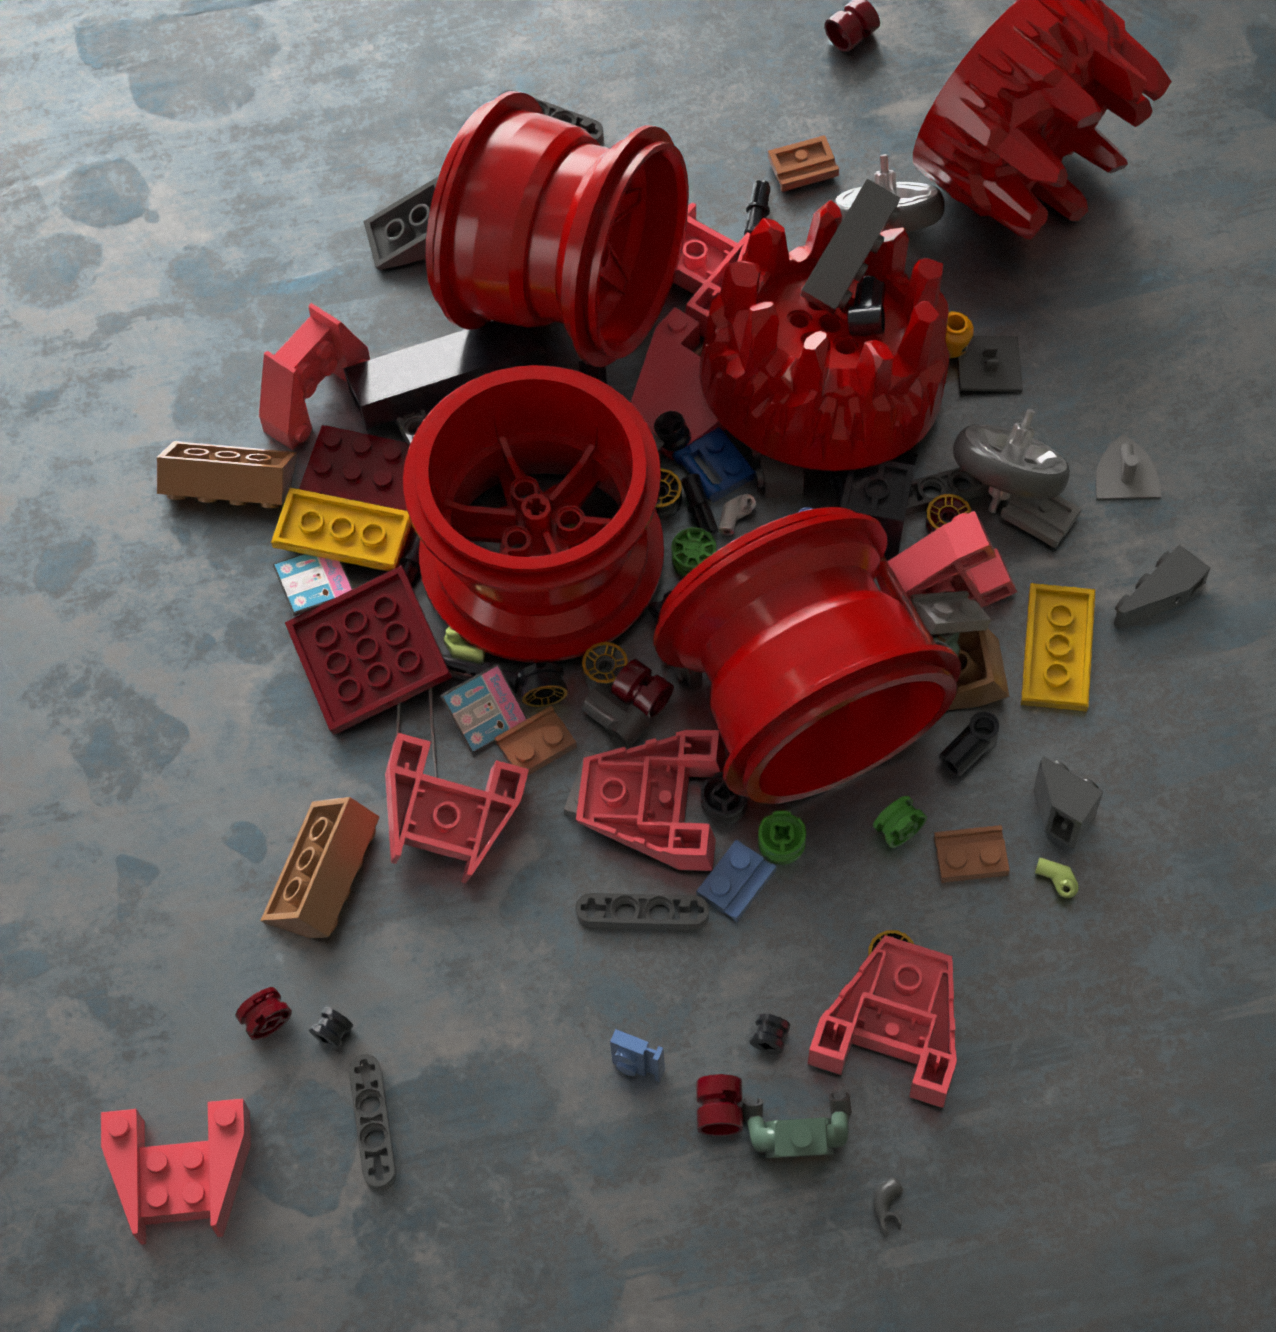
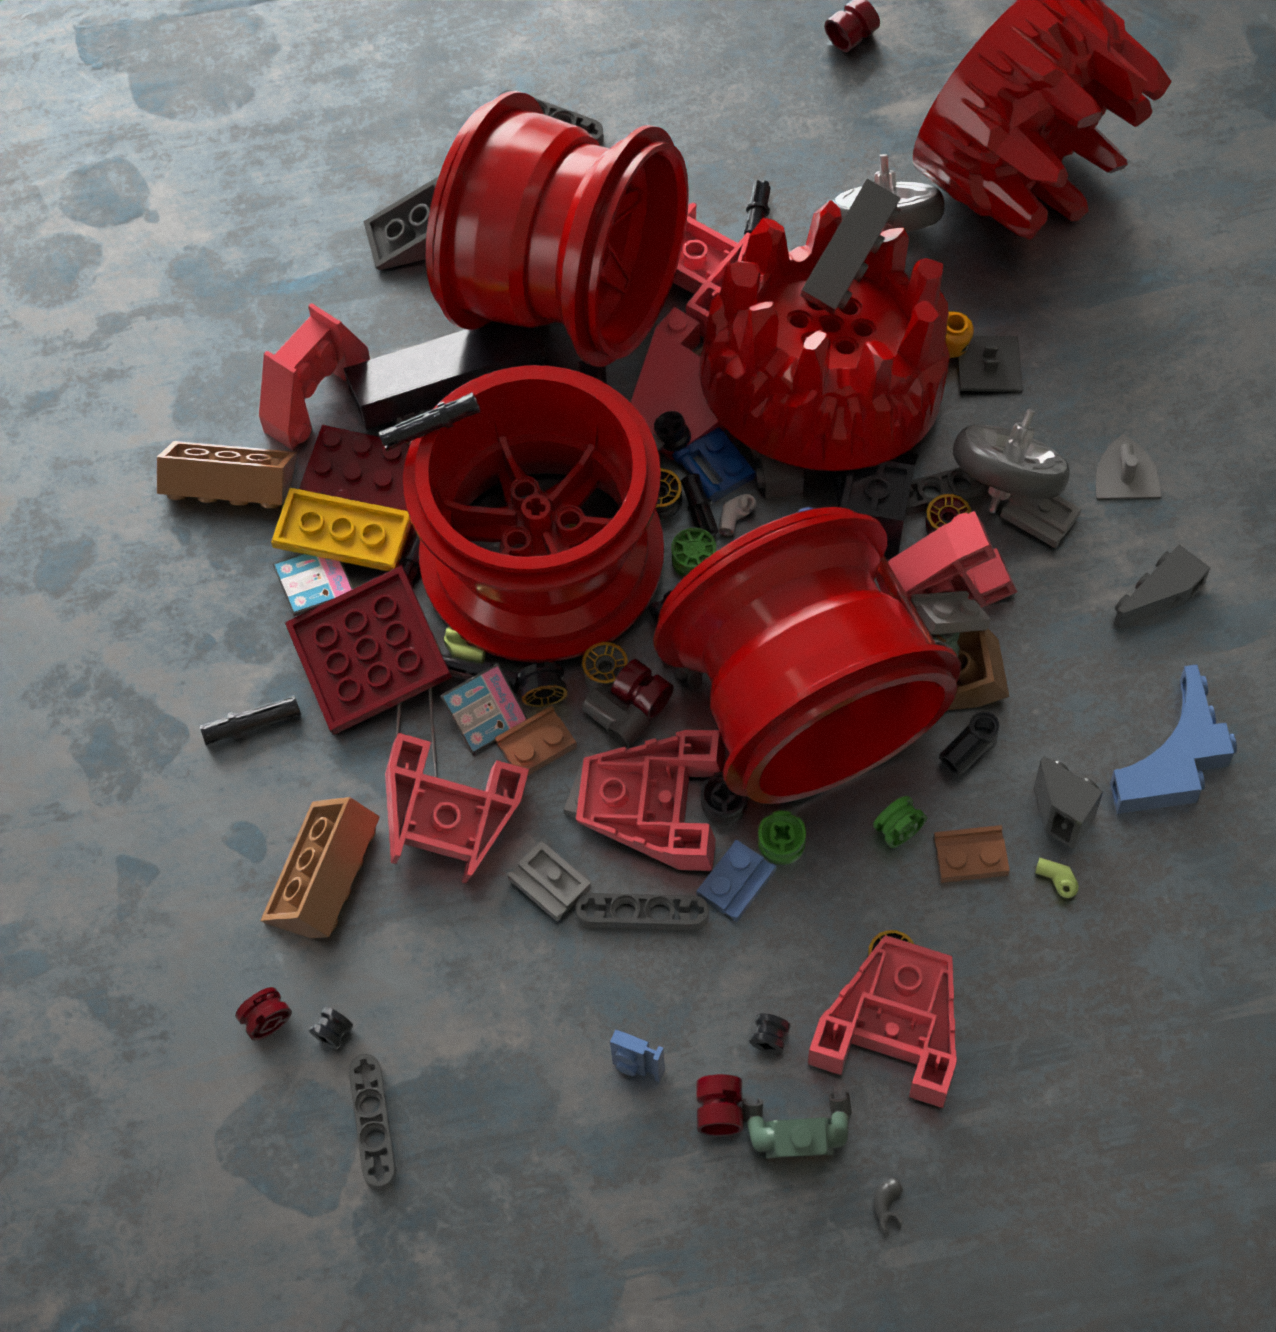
coral wedge [101,1098,251,1245] -> none
nougat plate [768,135,839,192] -> none
black piece [848,276,886,335] -> none
yellow tile [1021,583,1096,712] -> none
none -> black pin [199,695,301,746]
none -> black pin [379,392,481,452]
none -> light grey plate [507,840,591,922]
none -> medium blue arch [1110,664,1237,814]

